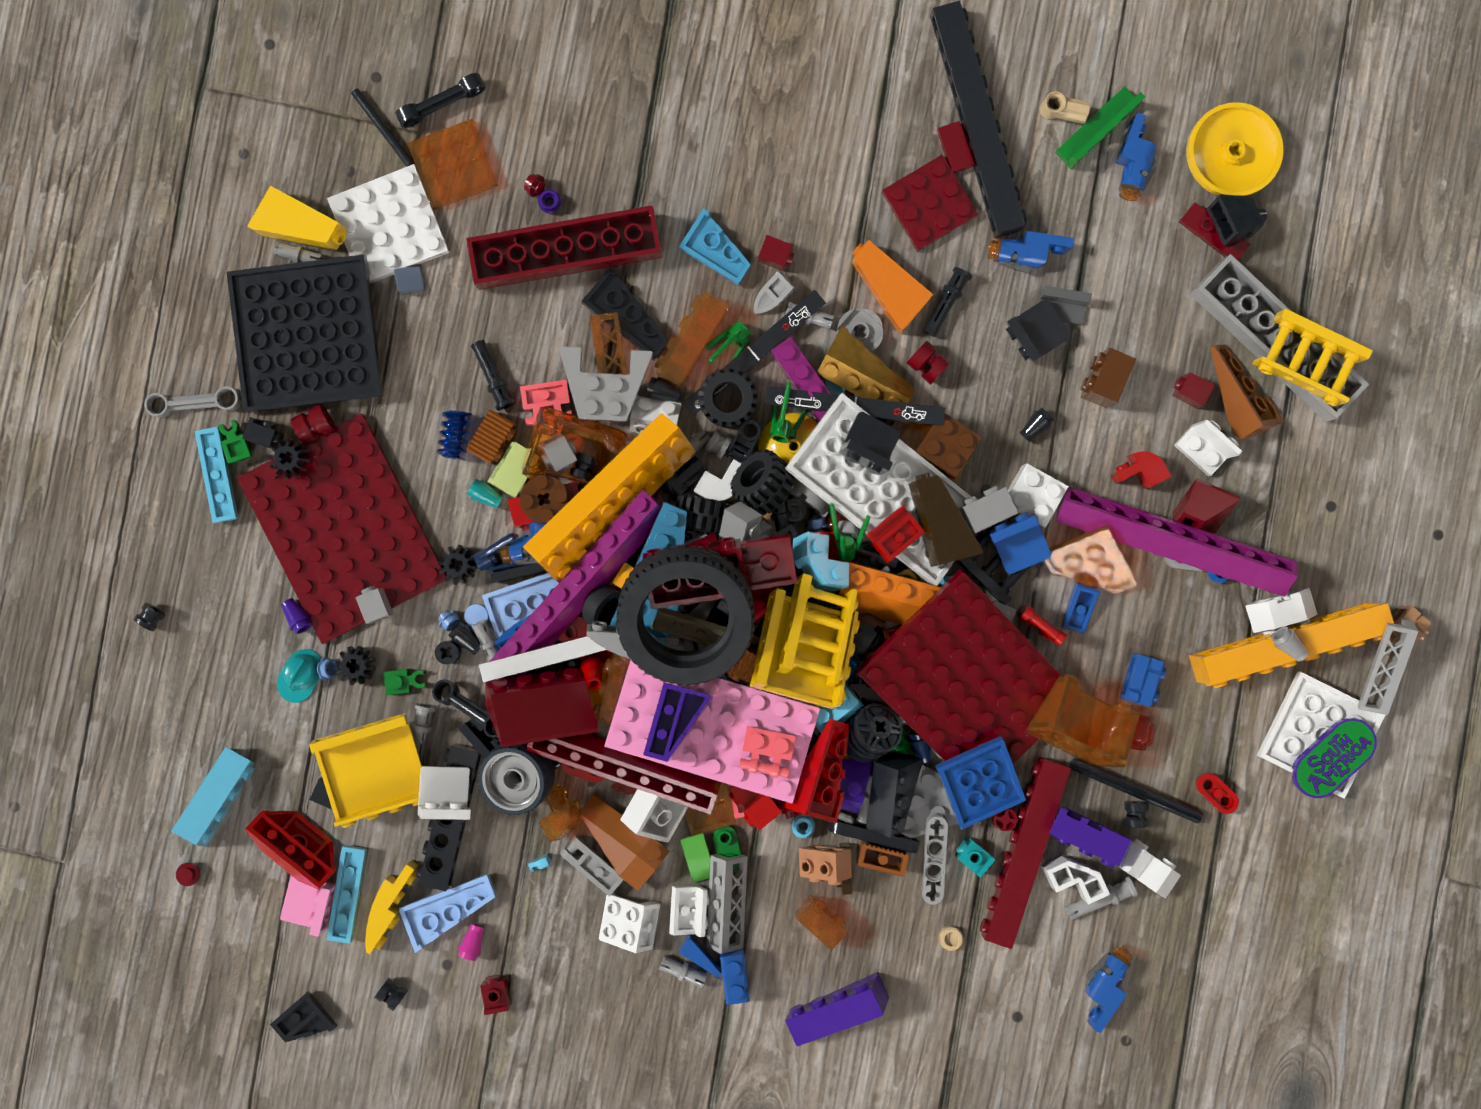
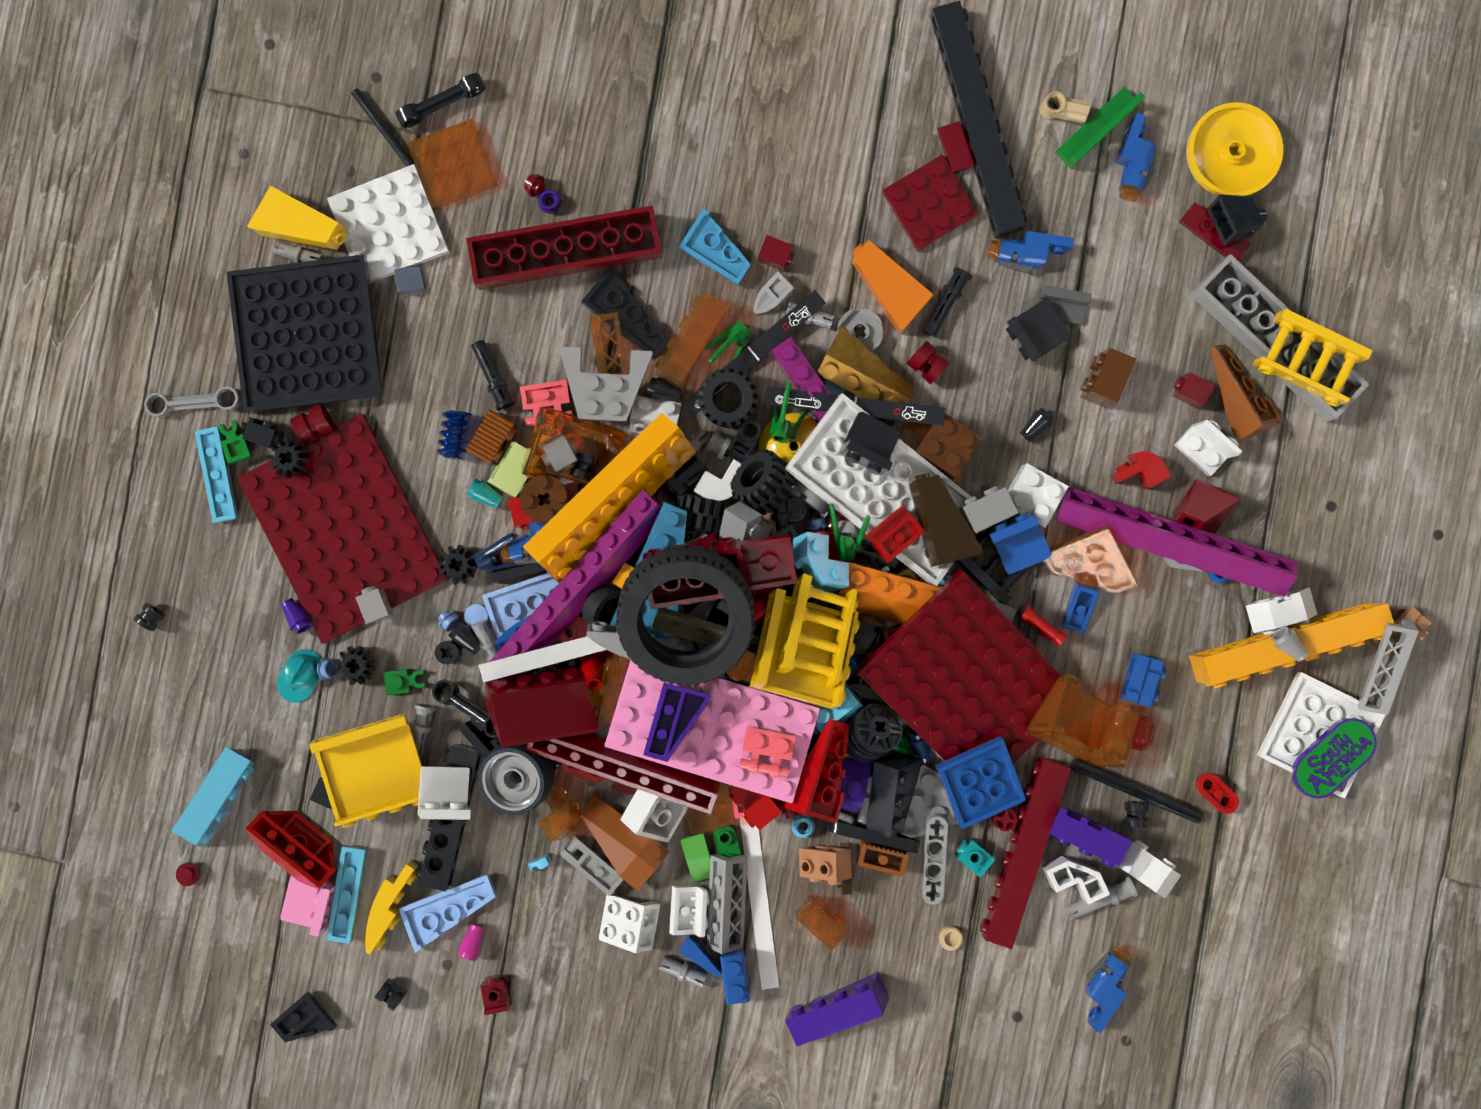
none -> white sticker [740,817,779,990]

